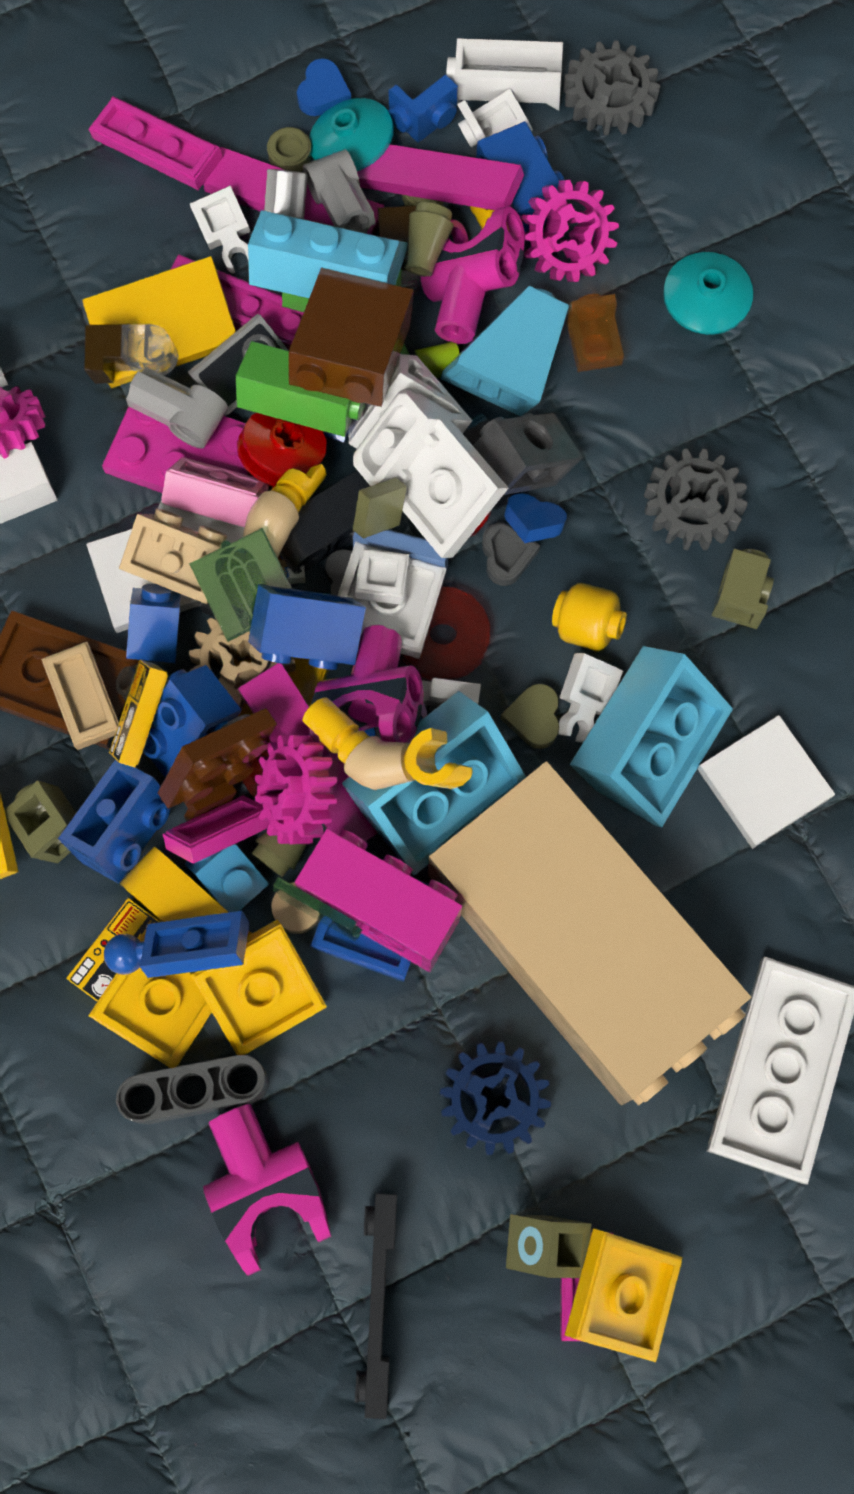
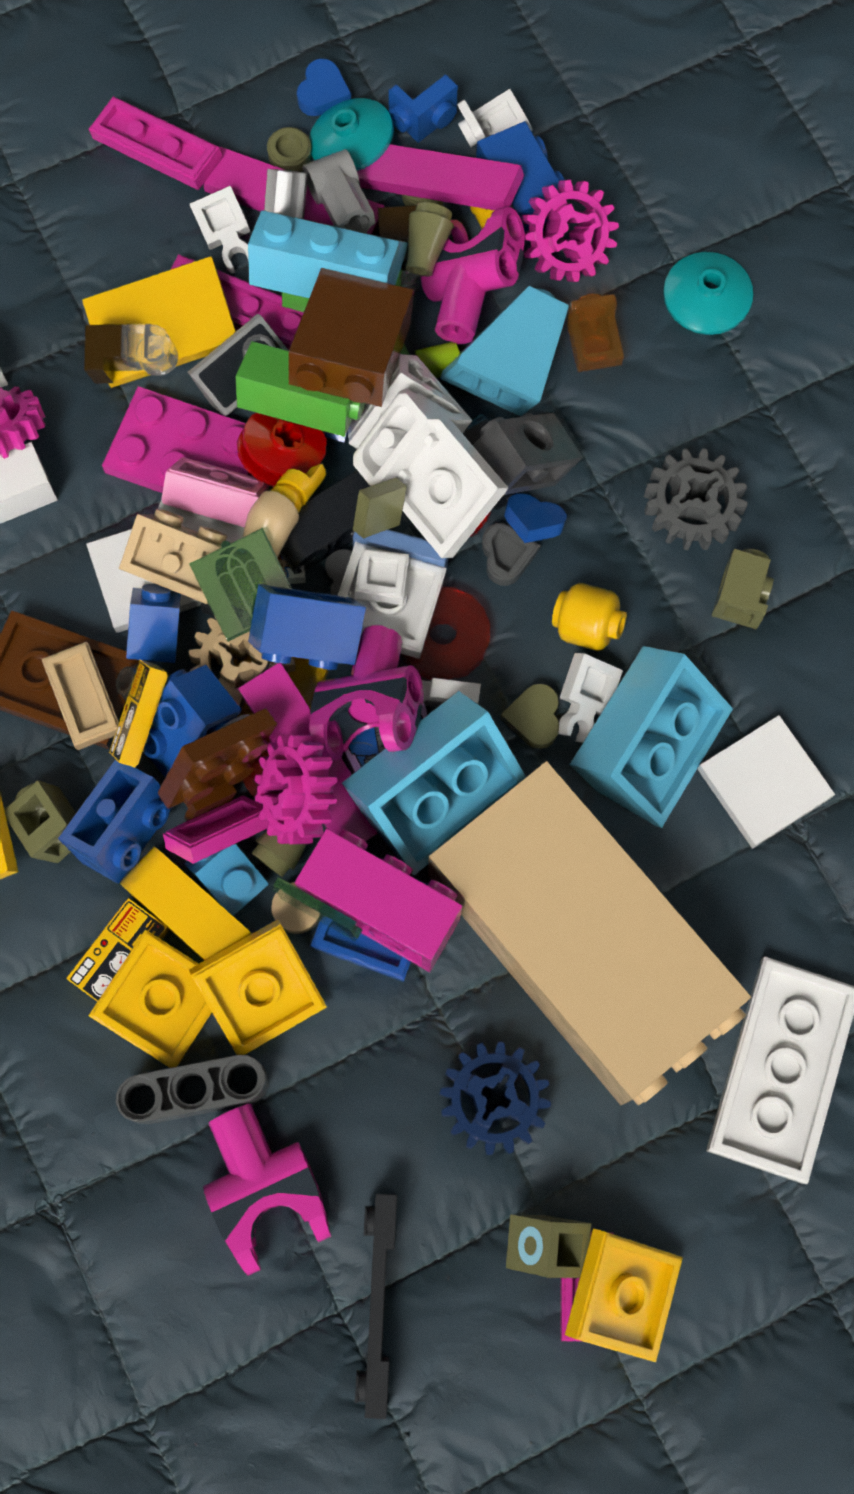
blue plate [104,911,249,978] -> none
light grey piece [126,367,228,449] -> none
yellow piece [302,697,473,790] -> none
white window [447,38,563,111] -> none
dark grey gear [563,40,660,135] -> none

